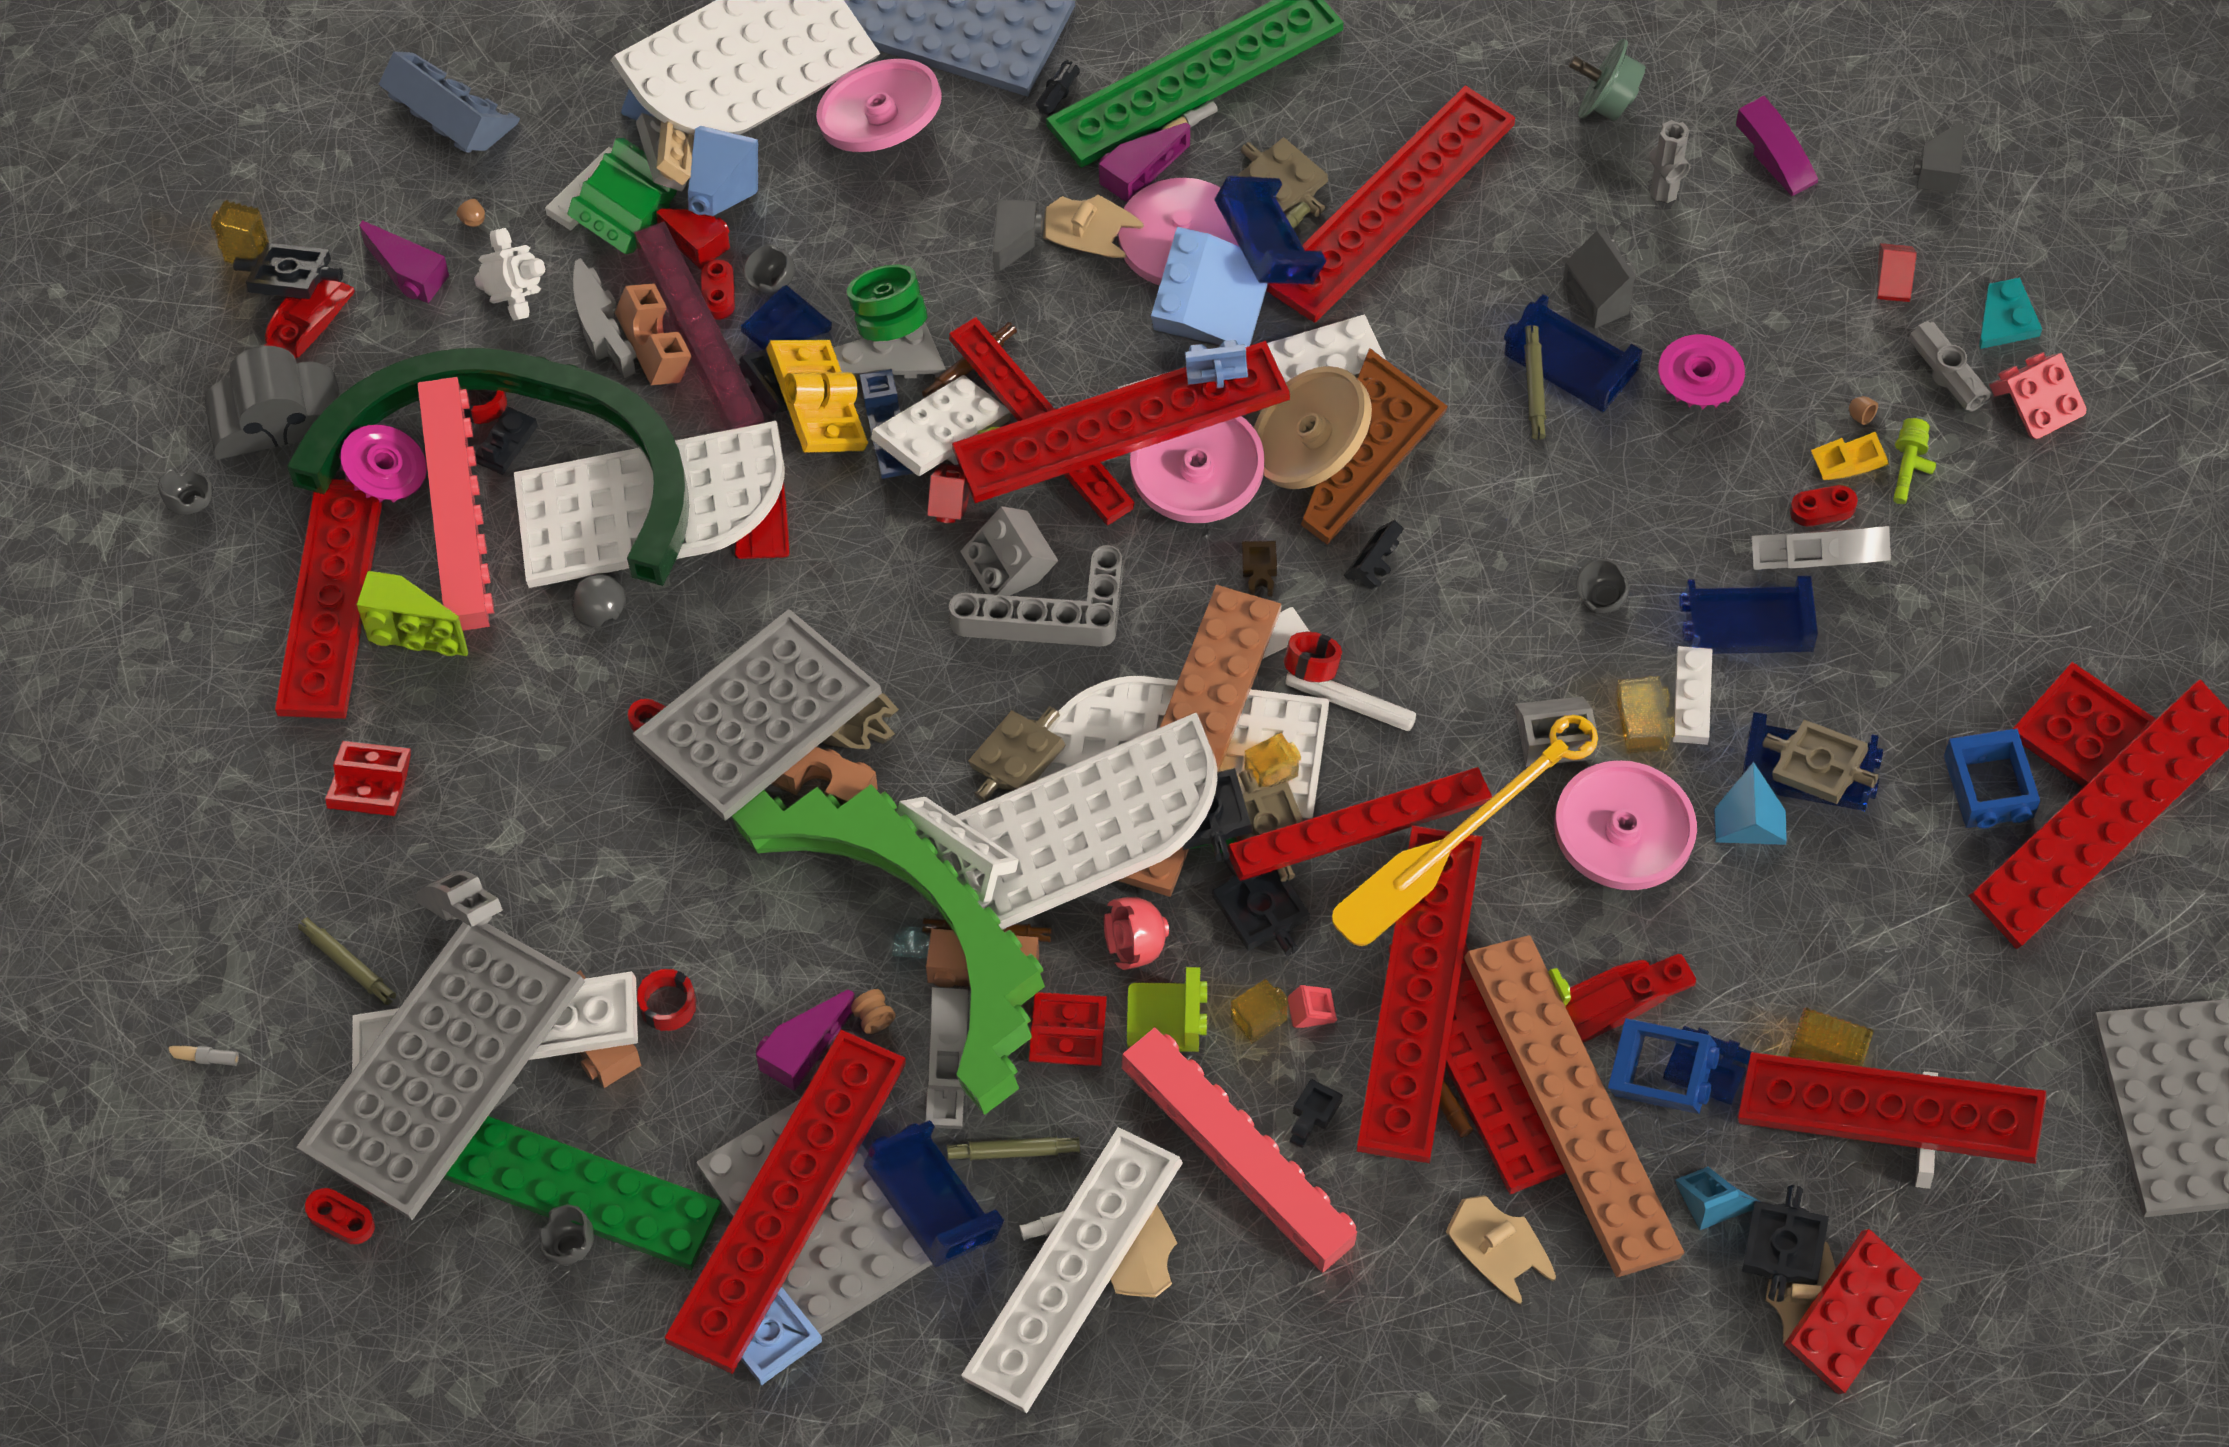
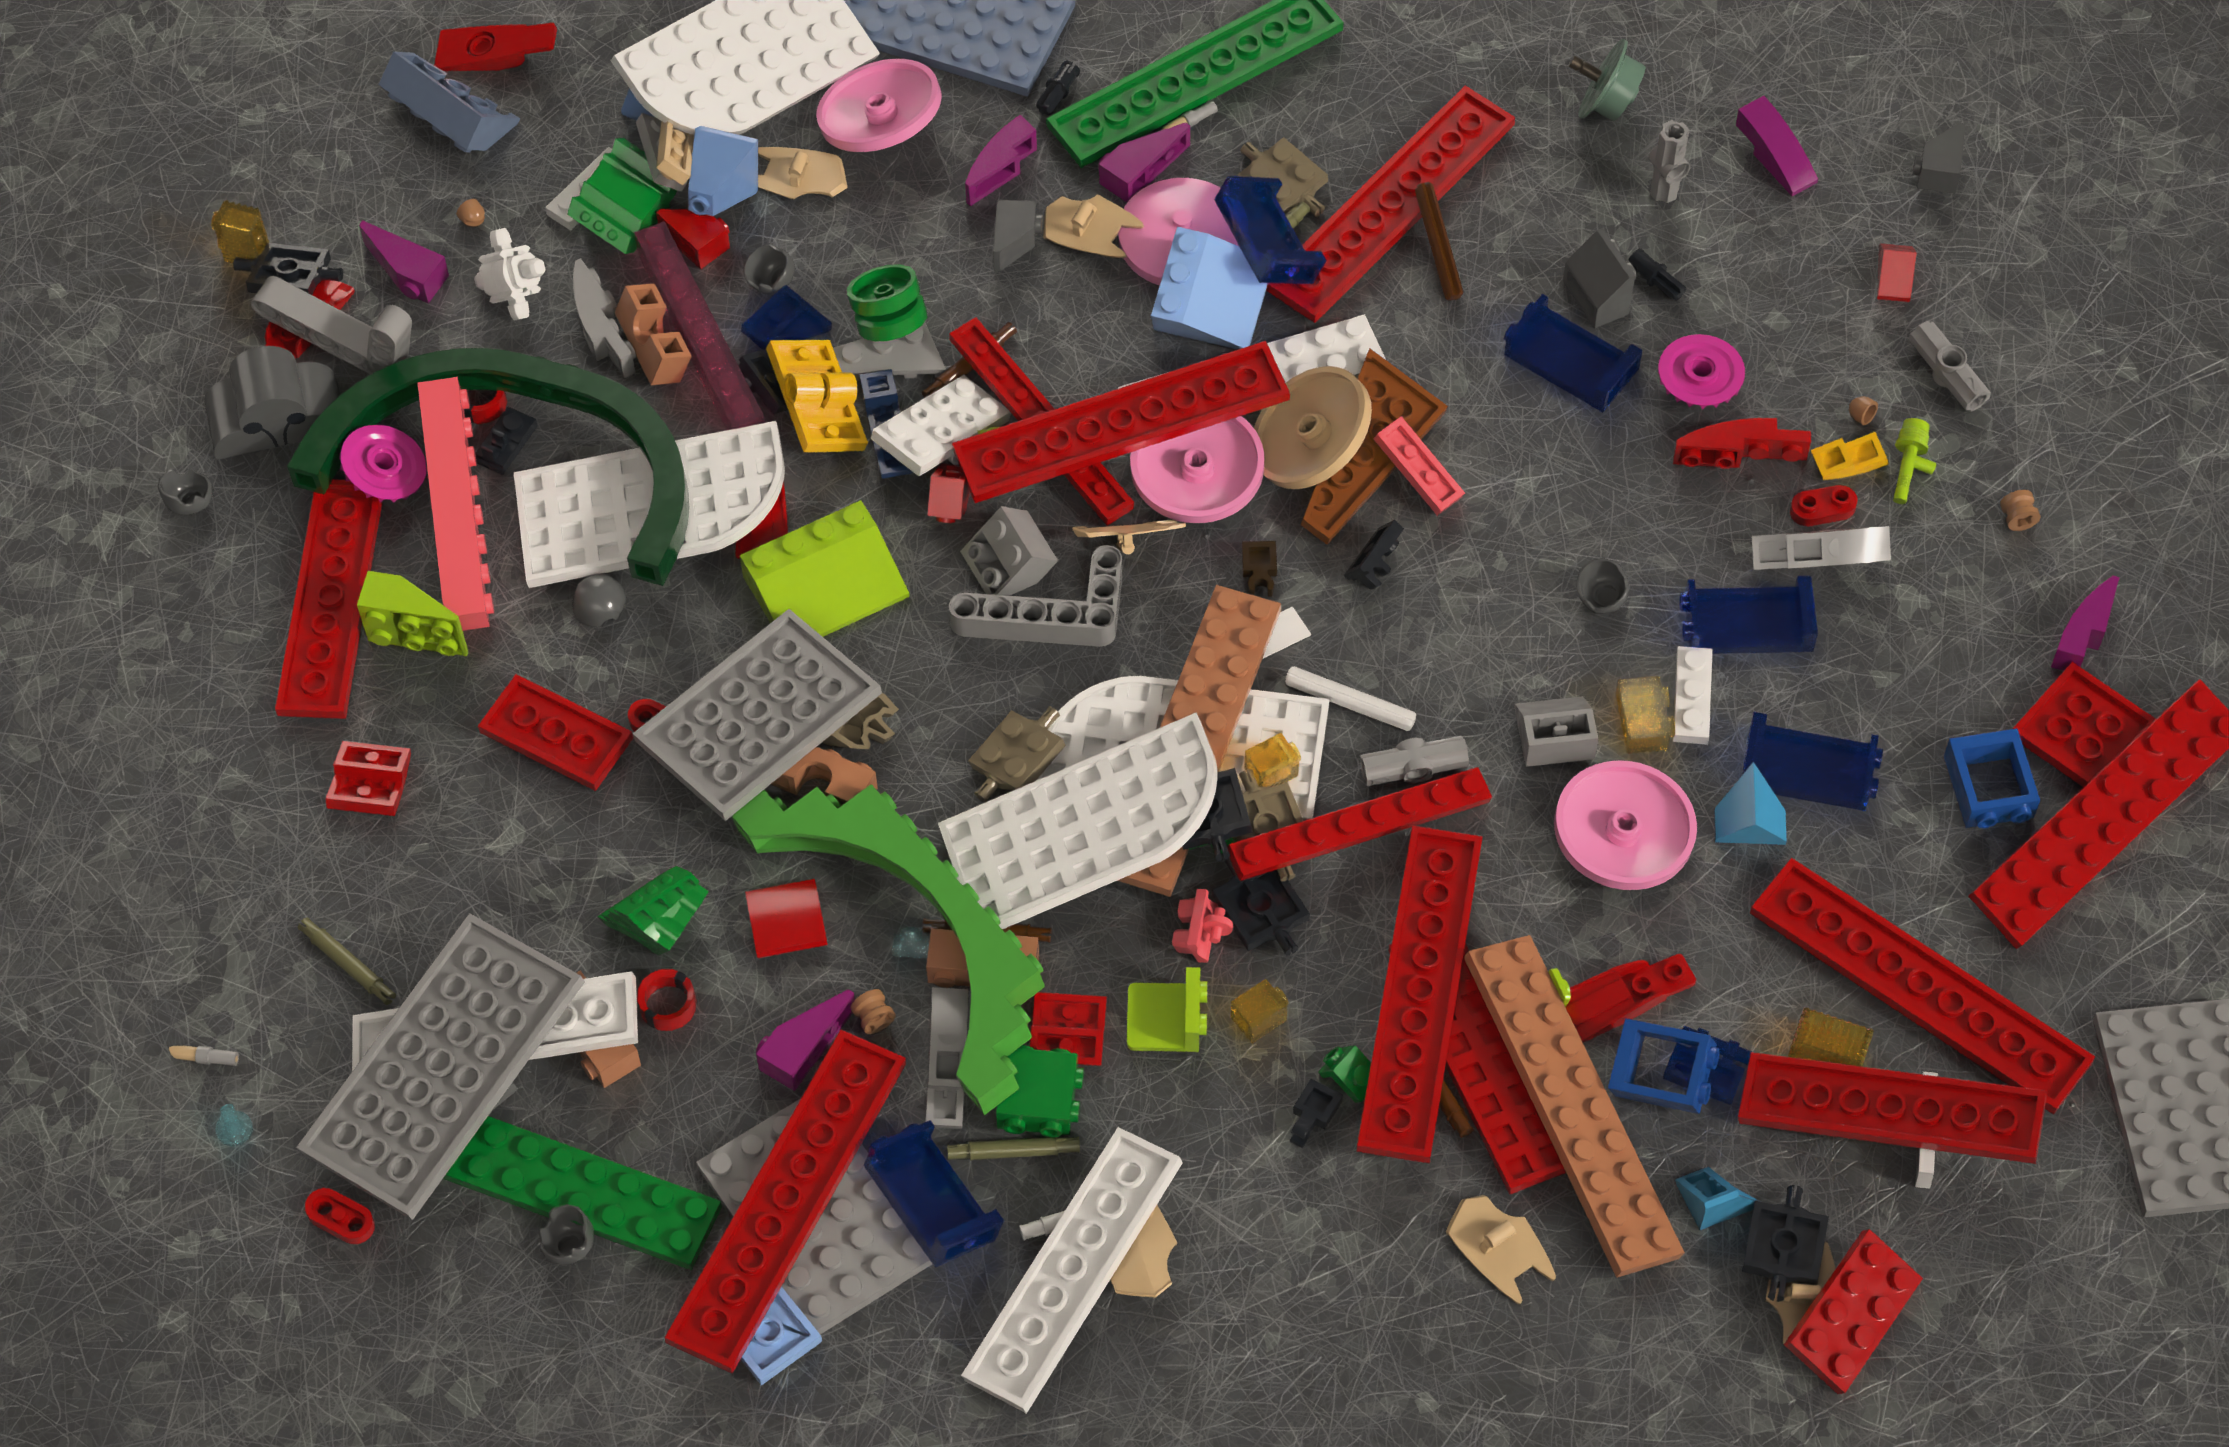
light grey slope [415,870,503,927] -> none
red plate [701,260,735,320] -> none
white fence [897,797,1019,903] -> none
coral cylinder [1104,897,1169,970] -> none
coral brick [1122,1027,1357,1273] -> none
medium blue hips [1185,340,1248,388] -> none
red piece [1284,631,1342,683] -> none
coral slope [1288,985,1337,1028] -> none
yellow piece [1332,715,1598,946] -> none
olive piece [1524,325,1547,440] -> none
dark tan plate [1763,720,1878,804] -> none
teal wing [1979,277,2042,349] -> none
coral bracket [1989,352,2086,439] -> none
none -> clear light blue plate [215,1104,253,1146]
none -> light grey beam [250,276,412,375]
none -> red piece [434,23,557,71]
none -> red plate [478,674,633,791]
none -> green slope [597,866,709,956]
none -> lime slope [740,500,910,637]
none -> red slope [745,879,828,958]
none -> tan shield [758,147,847,200]
none -> magenta slope [965,115,1037,206]
none -> green brick [996,1045,1084,1137]
none -> tan shield [1072,519,1186,554]
none -> coral hips [1172,889,1233,963]
none -> green bracket [1318,1045,1371,1103]
none -> light grey piece [1360,736,1469,786]
none -> coral plate [1374,416,1465,516]
none -> reddish brown axle [1415,182,1463,301]
none -> black axle [1628,248,1686,301]
none -> red slope [1673,418,1811,469]
none -> red plate [1750,858,2095,1115]
none -> medium nougat wheel [2000,490,2041,531]
none -> magenta slope [2051,576,2120,671]

